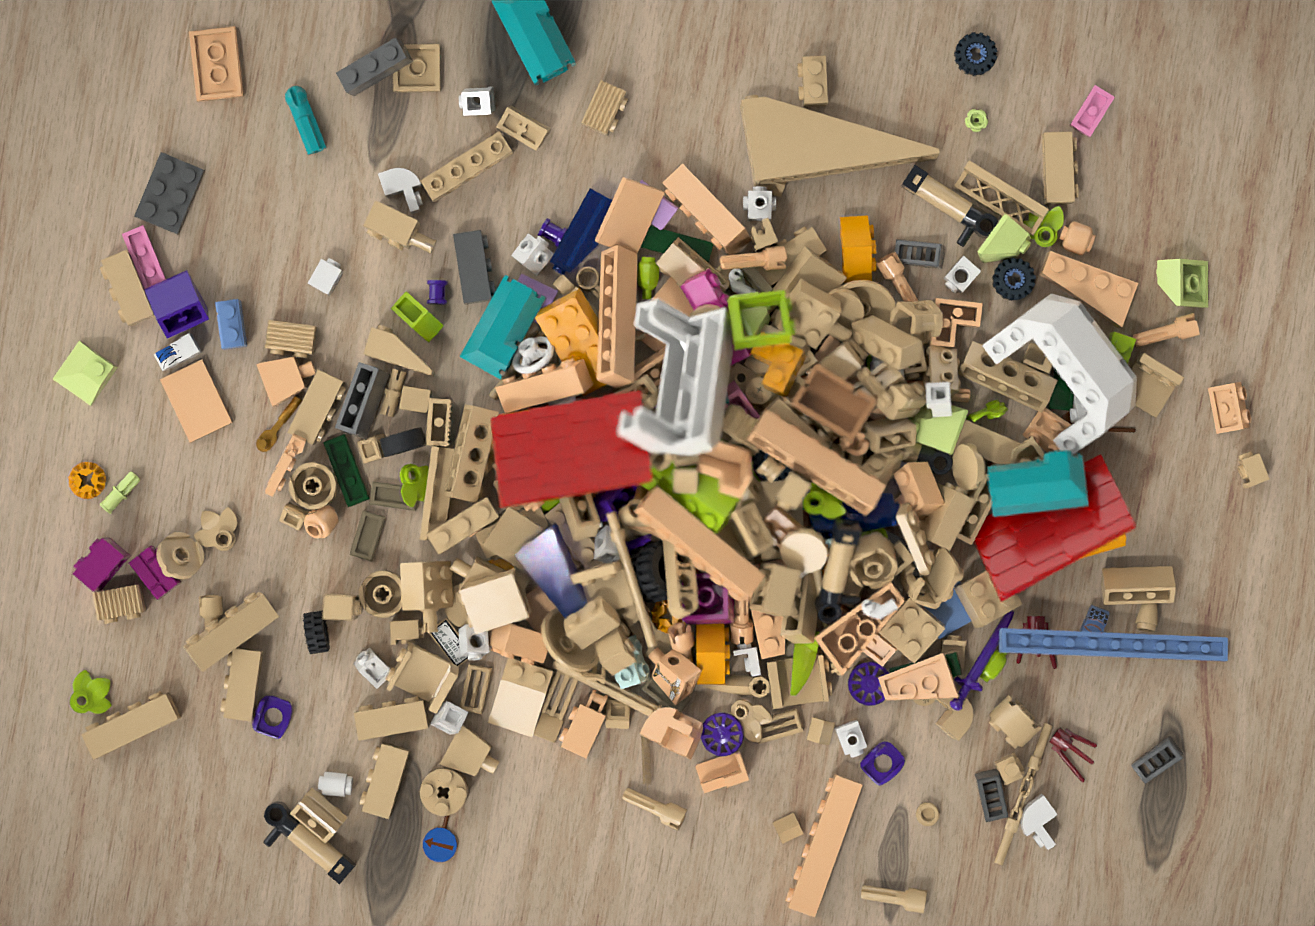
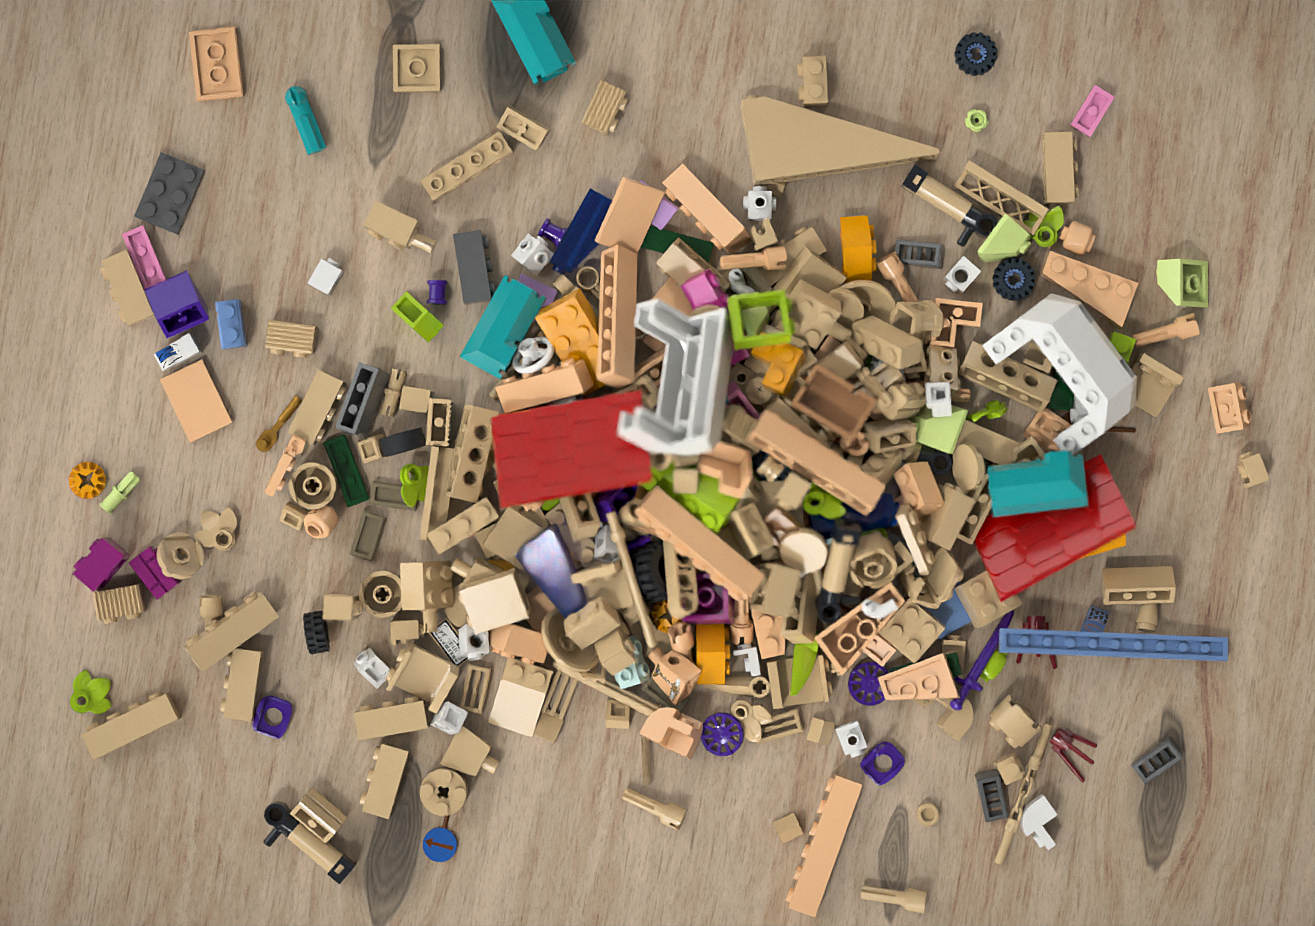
yellowish green slope [53,341,118,406] -> none
light nougat torso [256,357,316,407] -> none
white brick [318,772,353,797] -> none
dark grey brick [336,37,413,96] -> none
tan slope [363,325,435,377] -> none
white brick [378,168,423,214] -> none
white brick [459,87,495,115] -> none
light nougat brick [559,689,608,758] -> none
lime plant [637,257,659,299] -> none
light nougat panel [695,750,749,793] -> none

